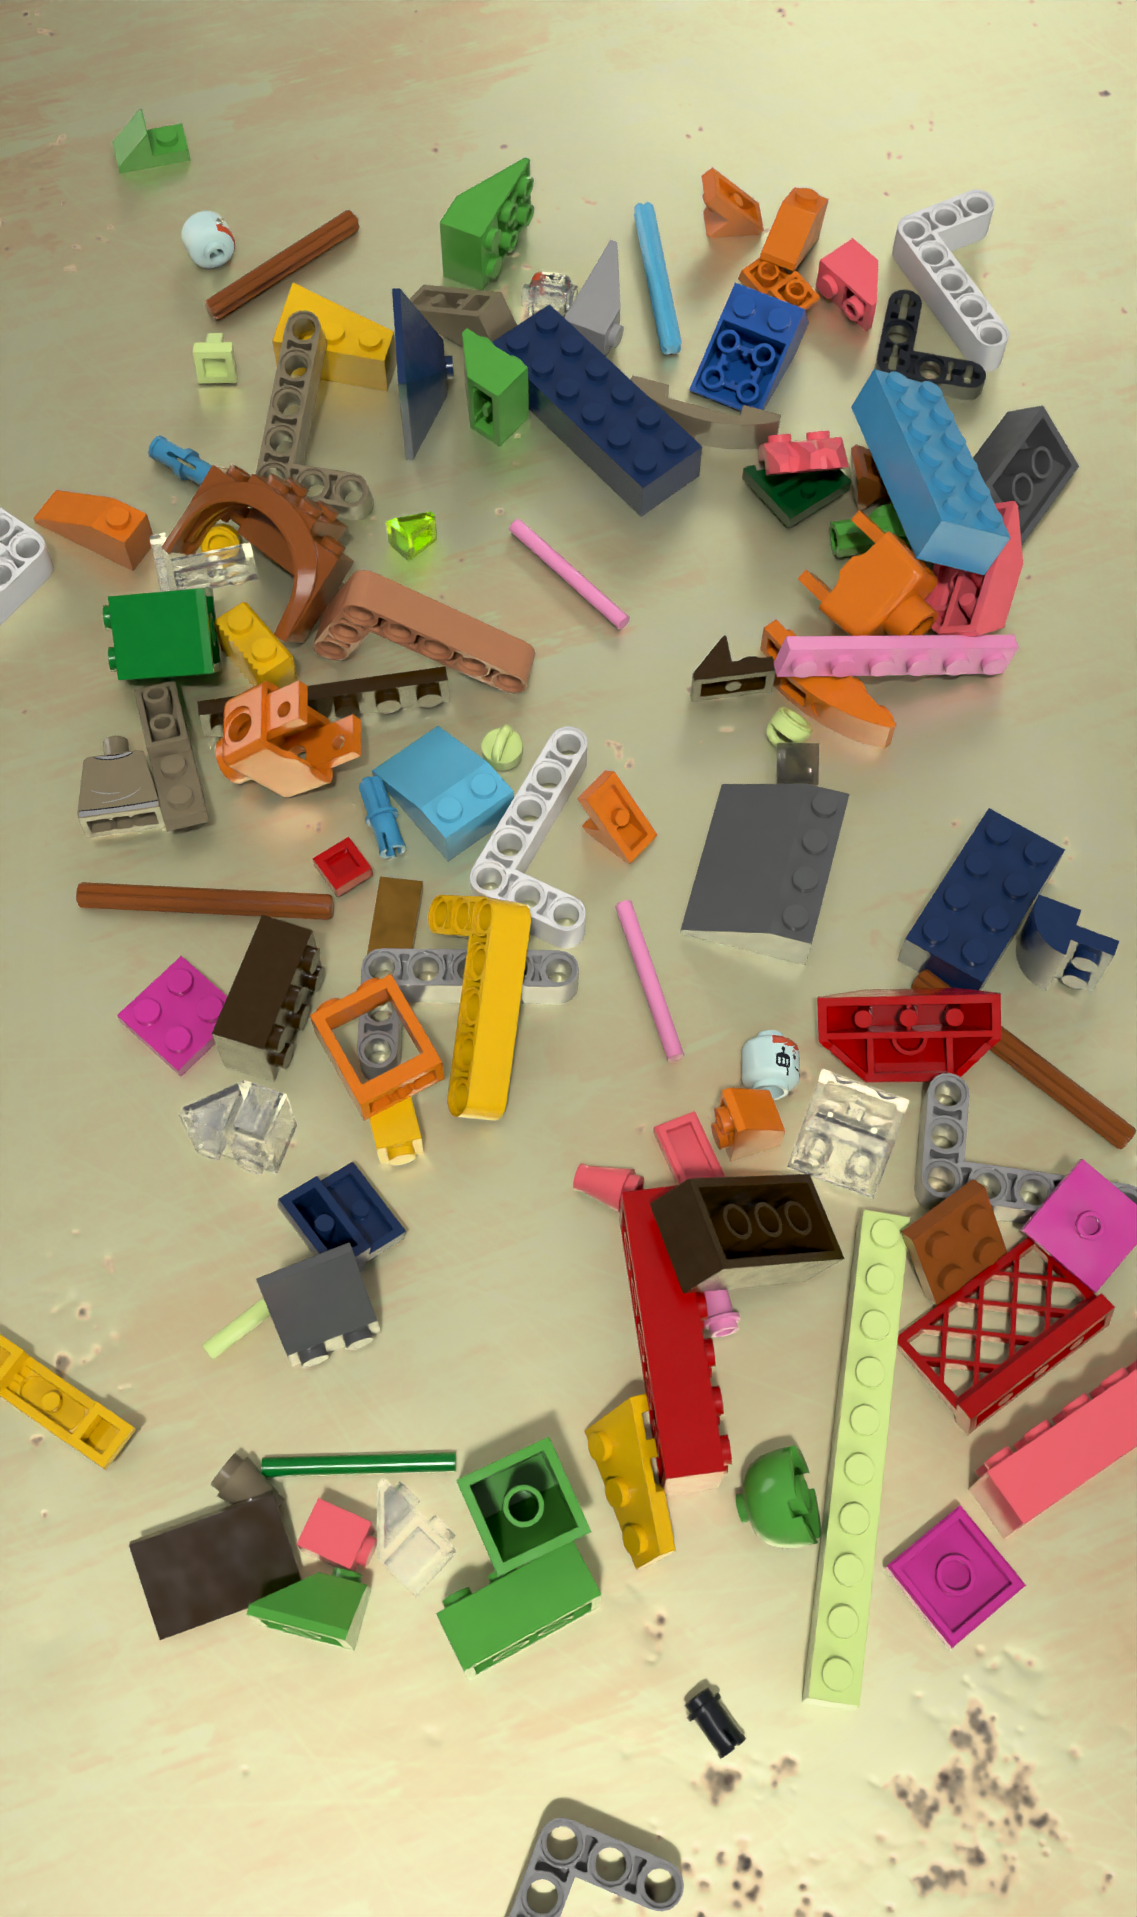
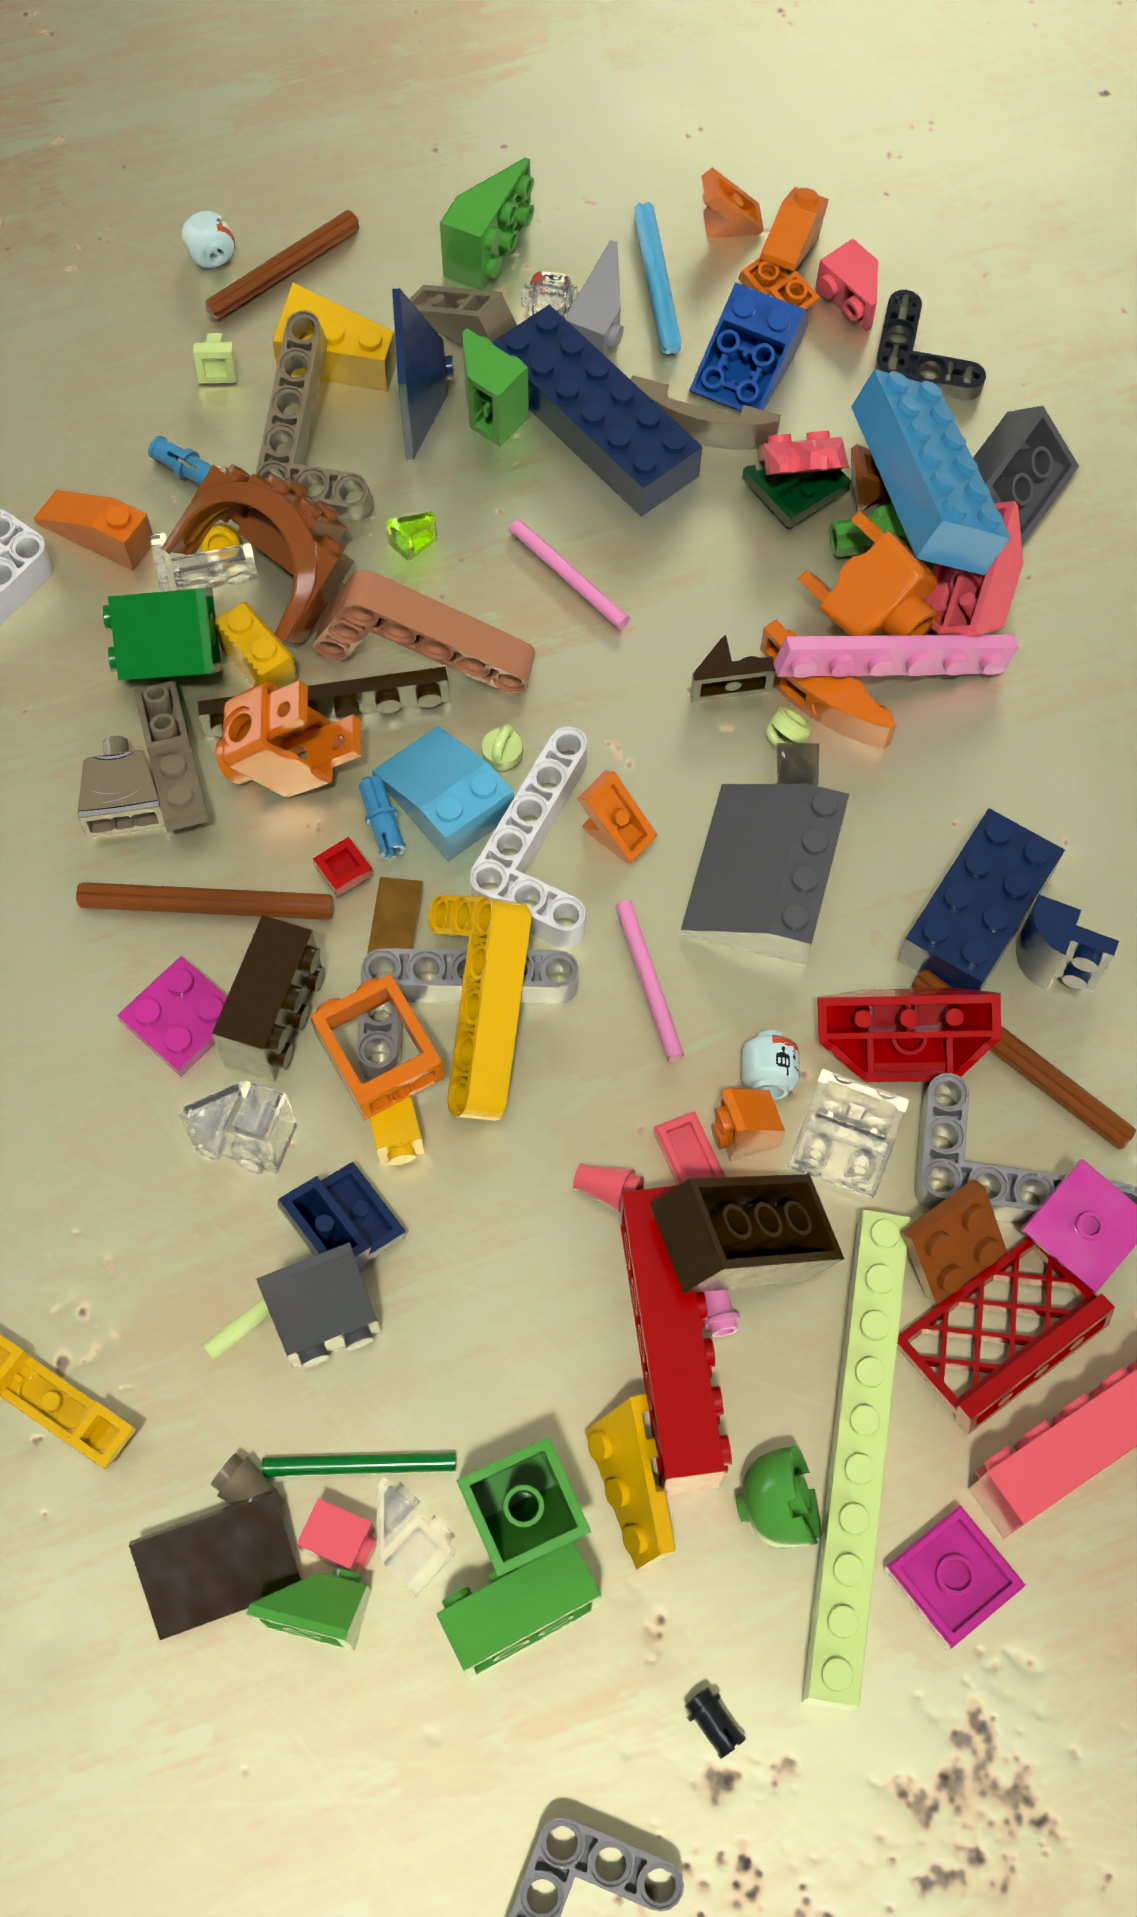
bright green slope [113,109,191,174] -> none
white beam [892,190,1009,372] -> none

